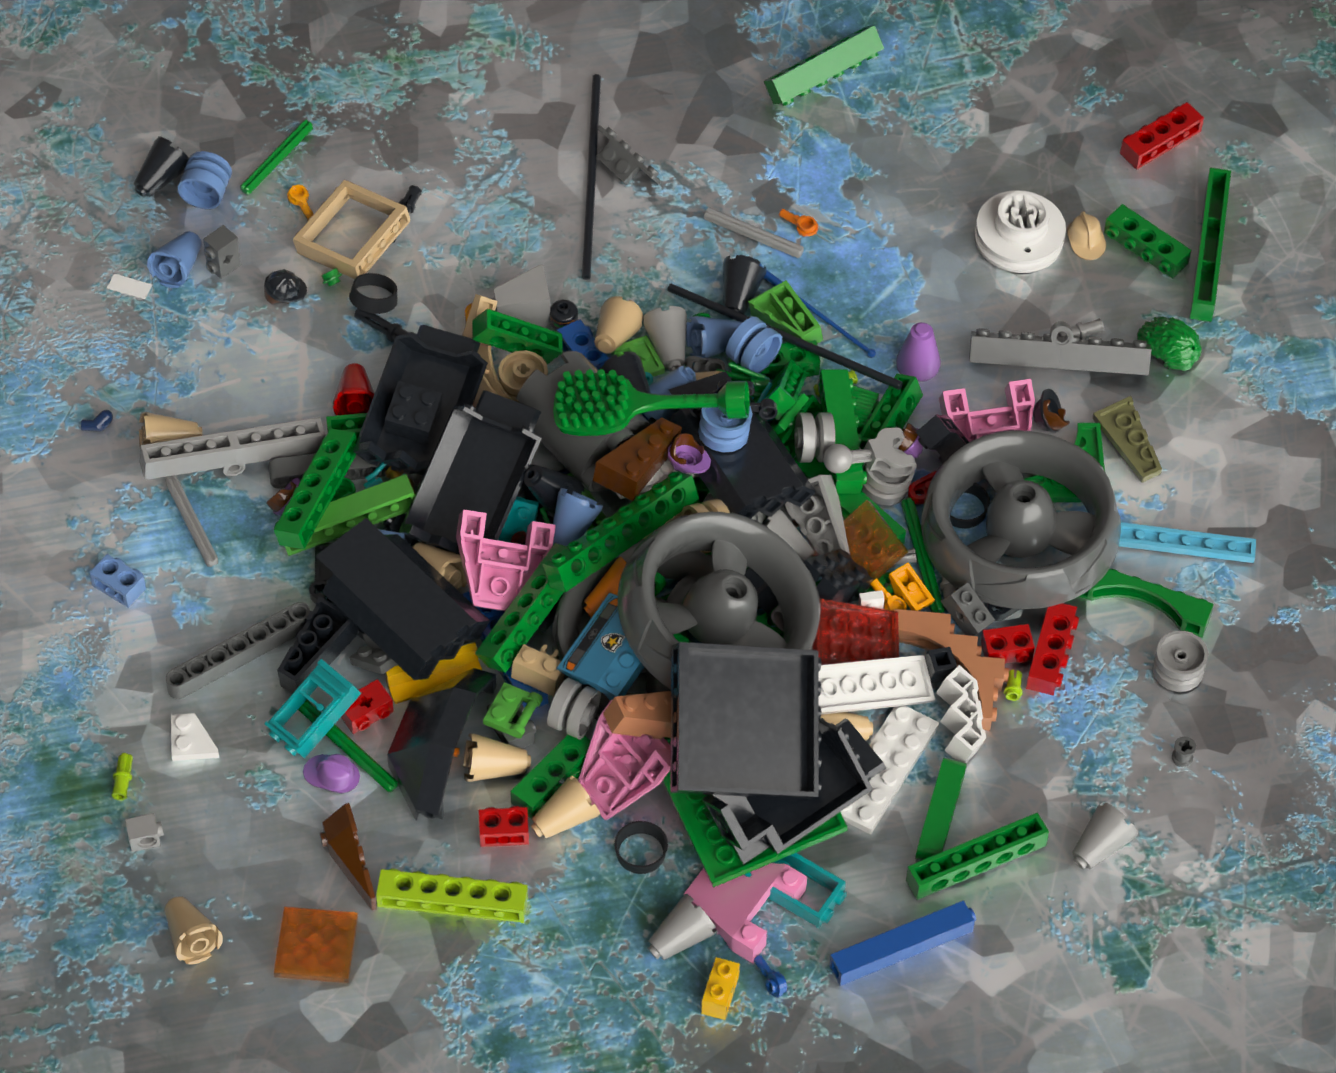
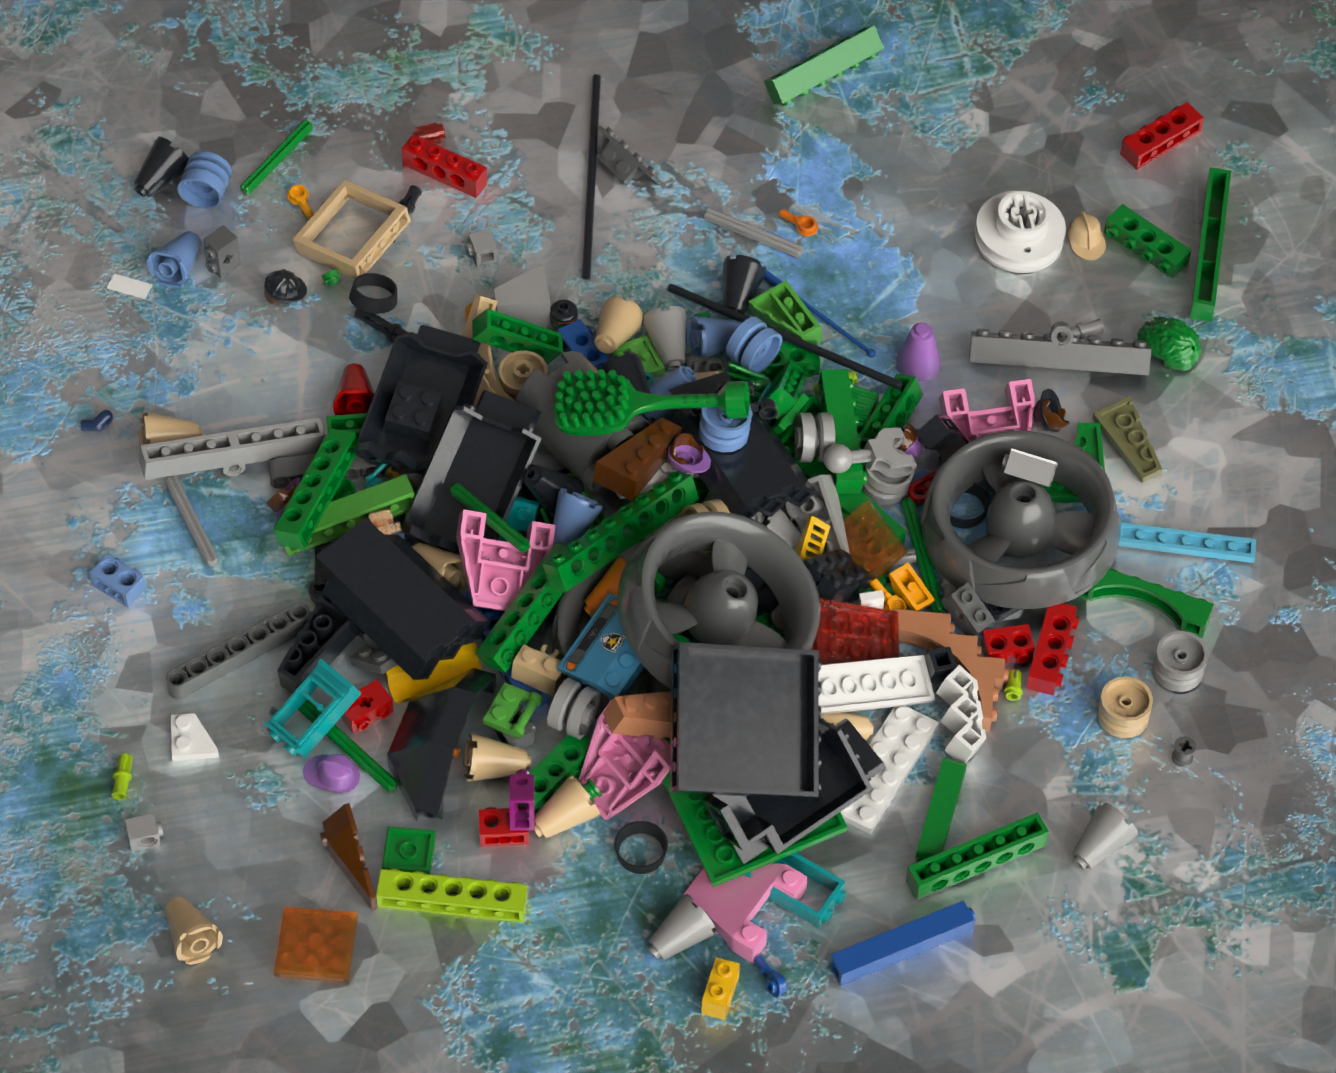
none -> clear orange bracket [368,509,401,535]
none -> green plate [381,826,436,875]
none -> red brick [401,134,488,198]
none -> clear red brick [413,122,446,144]
none -> green axle [450,483,531,553]
none -> light grey brick [466,229,498,267]
none -> magenta torso [509,769,535,831]
none -> green bush [581,778,602,802]
none -> yellow slope [795,516,830,562]
none -> light grey piece [1001,449,1058,487]
none -> tan wheel [1097,676,1153,738]

